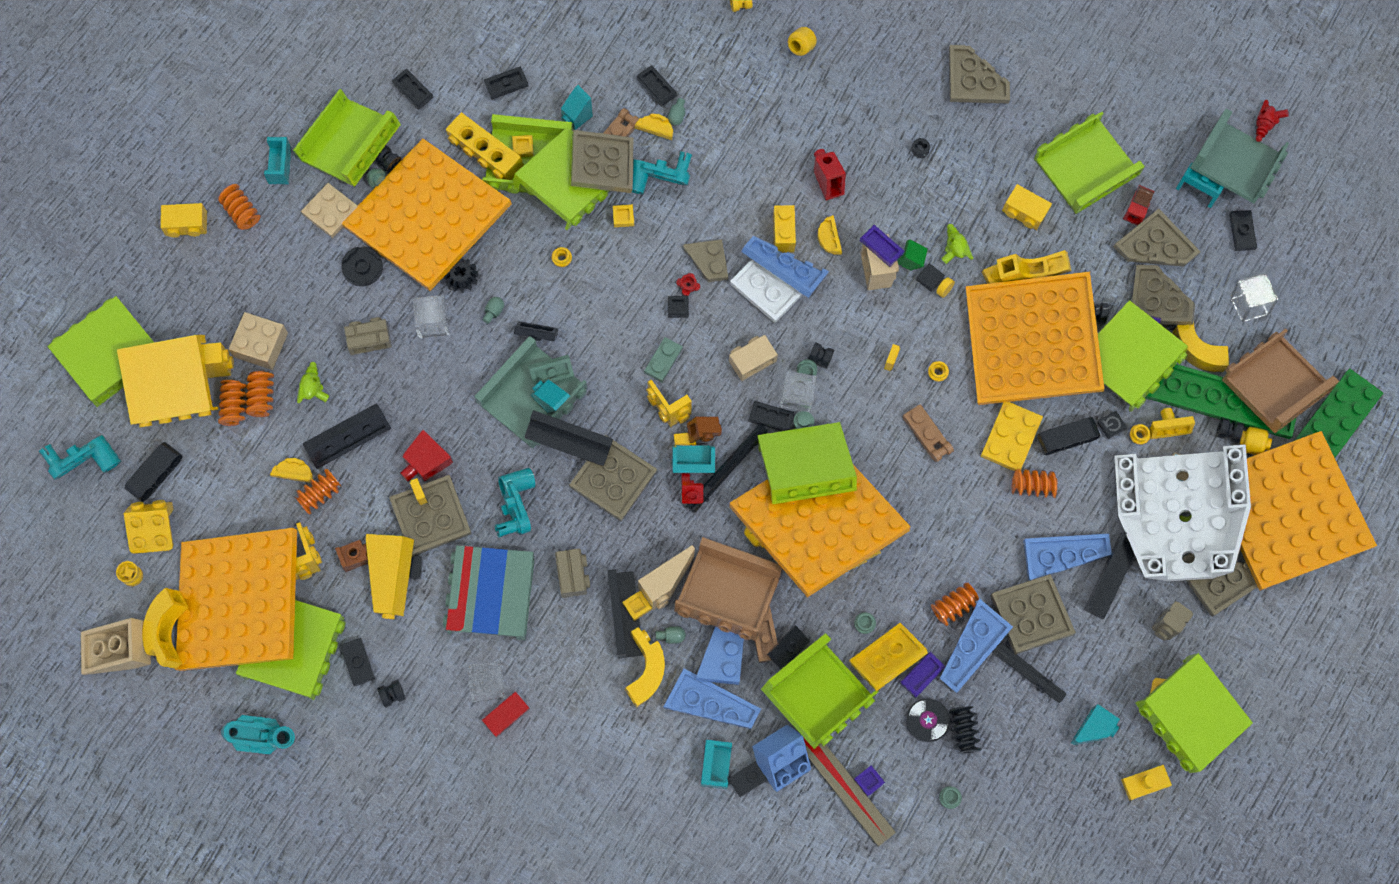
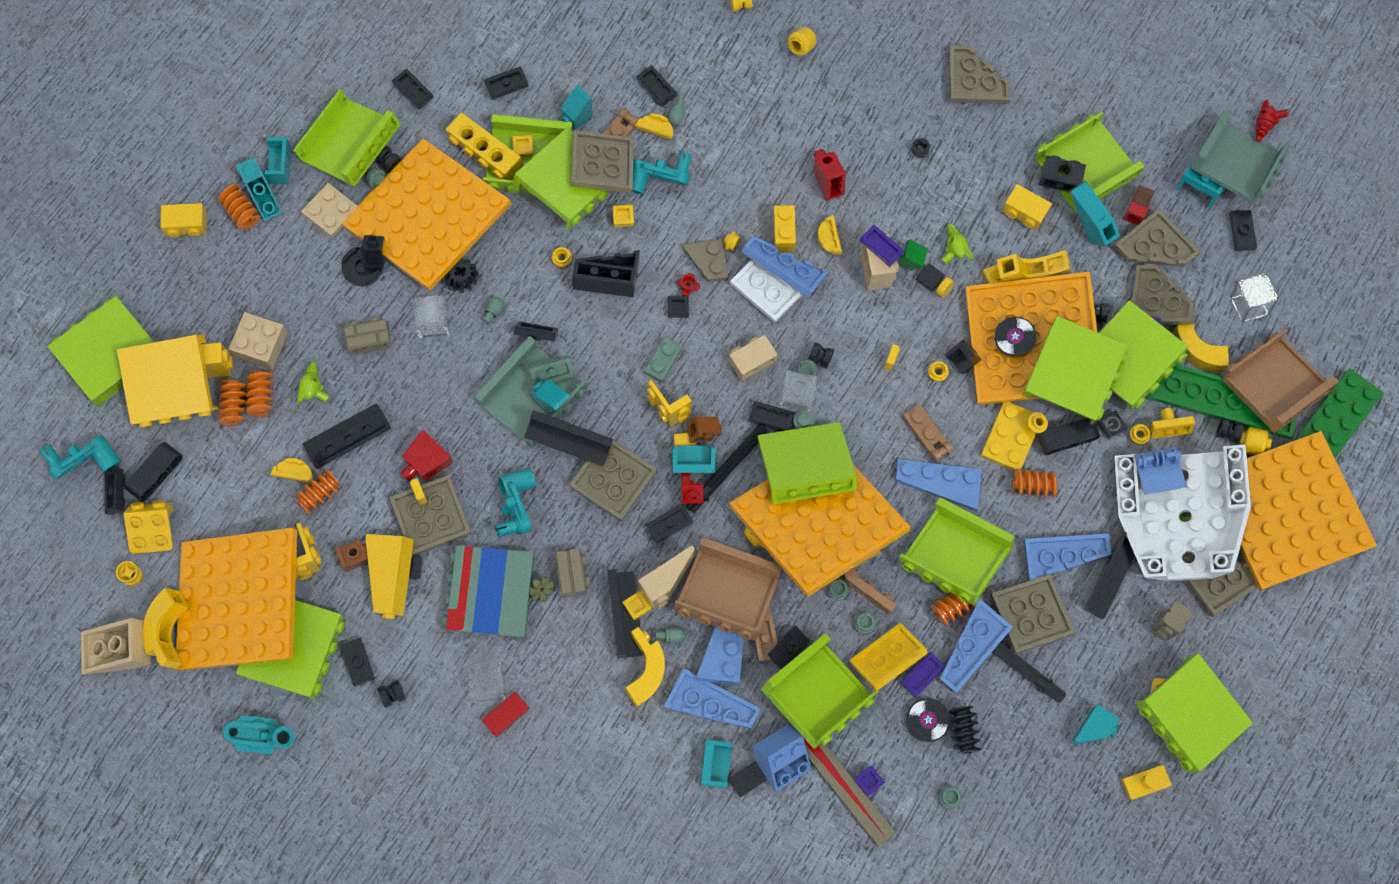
none -> black plate [104,468,125,515]
none -> teal slope [236,157,282,221]
none -> black bracket [361,235,385,269]
none -> olive plant [529,576,554,602]
none -> black wedge [572,250,640,297]
none -> black plate [646,504,693,544]
none -> yellow plate [723,231,740,251]
none -> sand green plate [827,579,849,601]
none -> medium nougat plate [843,568,896,616]
none -> medium blue wing [895,459,981,512]
none -> lime panel [900,497,1015,605]
none -> black panel [945,339,982,374]
none -> black tile [994,317,1036,358]
none -> lime panel [1022,316,1128,425]
none -> yellow plate [1027,412,1048,433]
none -> black brick [1038,155,1086,193]
none -> teal slope [1069,181,1120,246]
none -> medium blue hinge [1134,447,1187,495]

